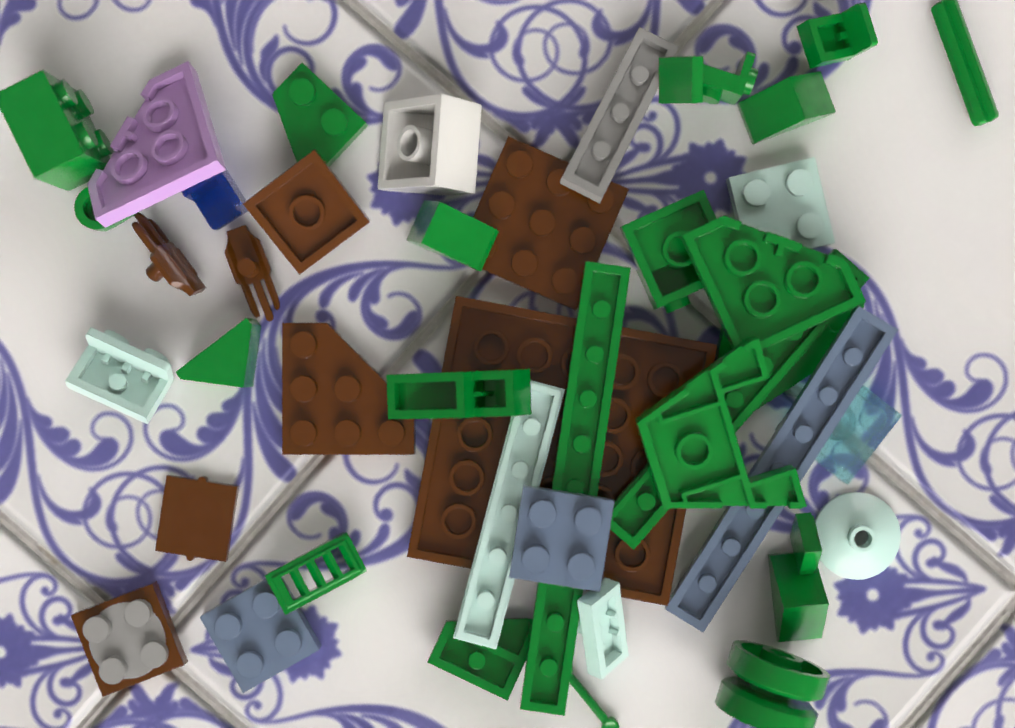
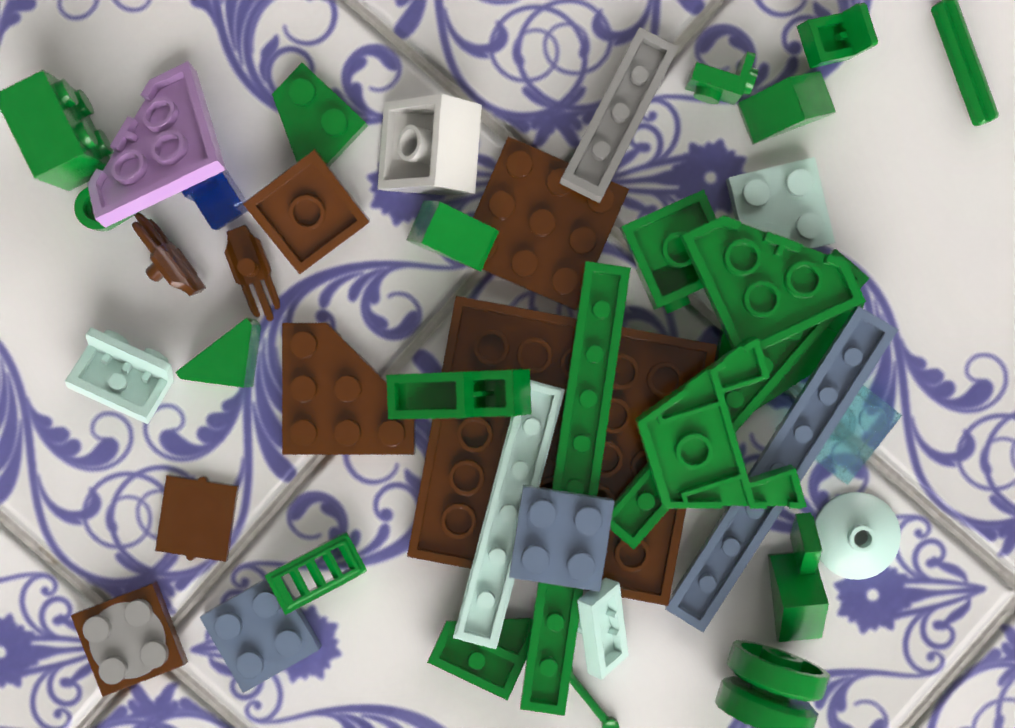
green tile [659,56,703,104] -> none

